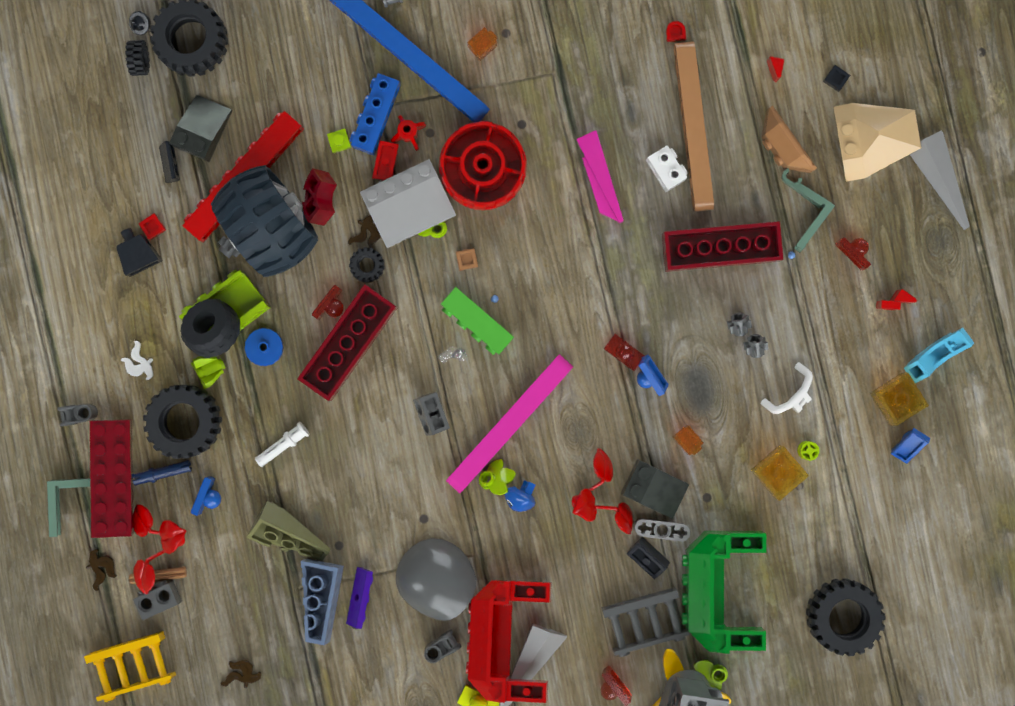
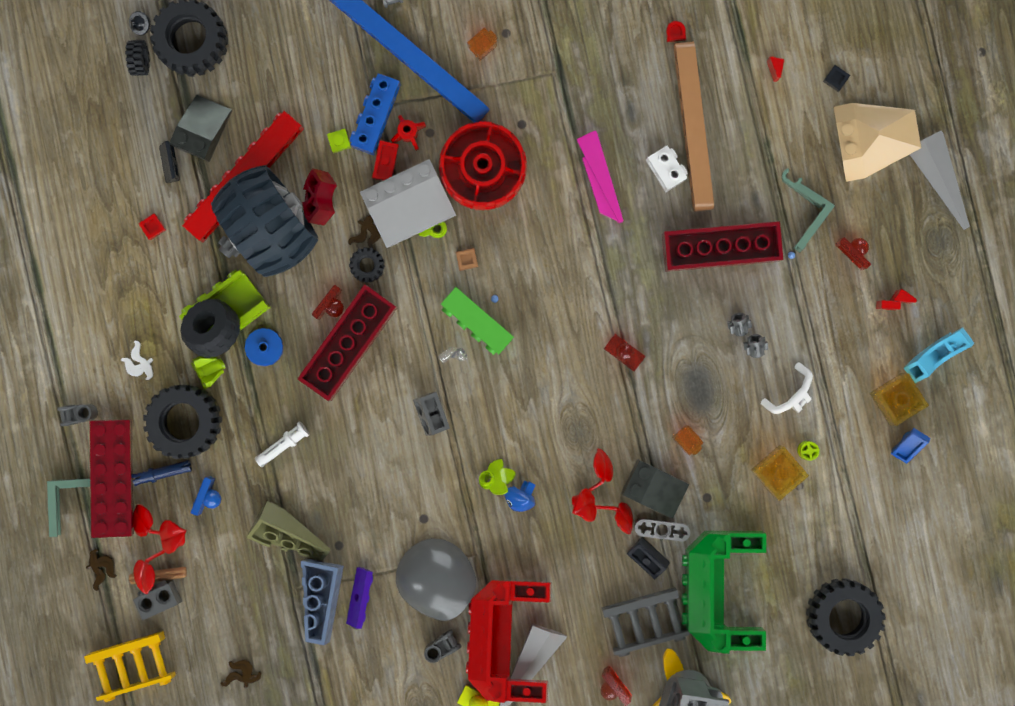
black torso [117,228,163,277] -> none
dark pink beam [446,354,574,494] -> none
blue tile [637,355,669,396] -> none
lime plate [693,660,728,691] -> none
medium nougat wedge [762,106,817,173] -> none

